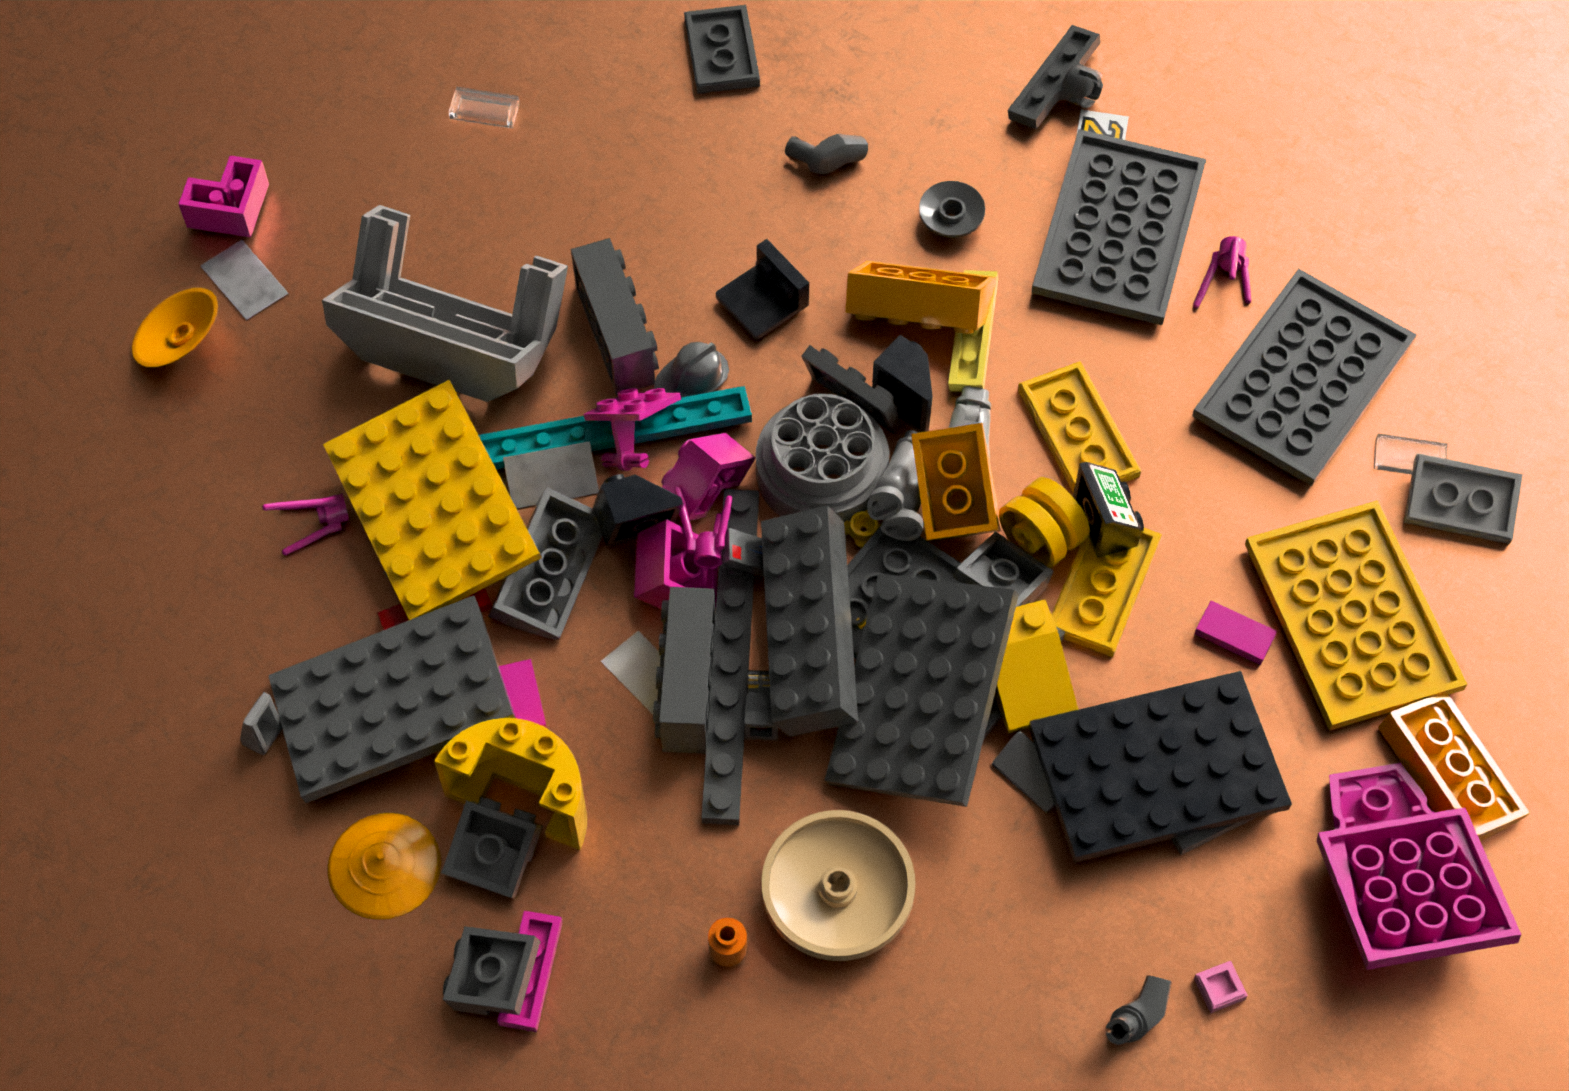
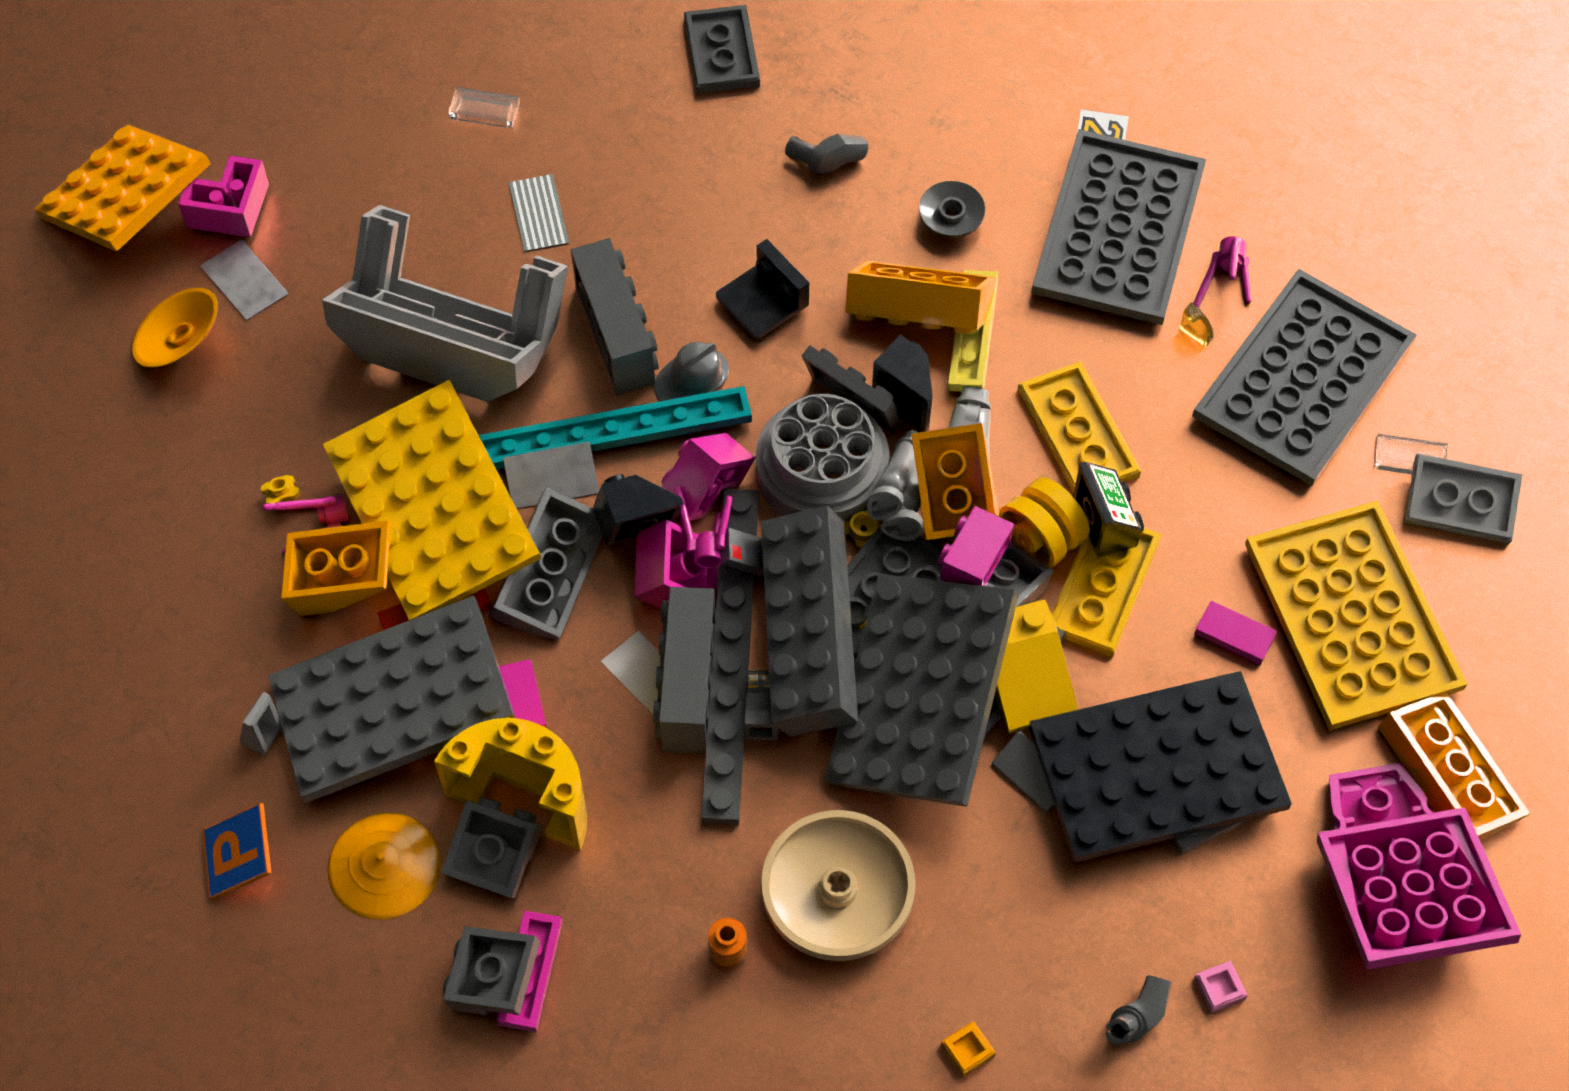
dark pink plate [584,388,681,471] -> none
dark grey plate [1008,25,1103,129] -> none
none -> light orange plate [34,124,211,251]
none -> blue piece [203,802,271,900]
none -> yellow plate [261,475,300,504]
none -> light orange slope [281,521,391,616]
none -> light grey sticker [509,174,569,251]
none -> dark pink brick [938,506,1014,586]
none -> light orange tile [941,1020,996,1077]
none -> clear yellow tile [1179,302,1214,346]

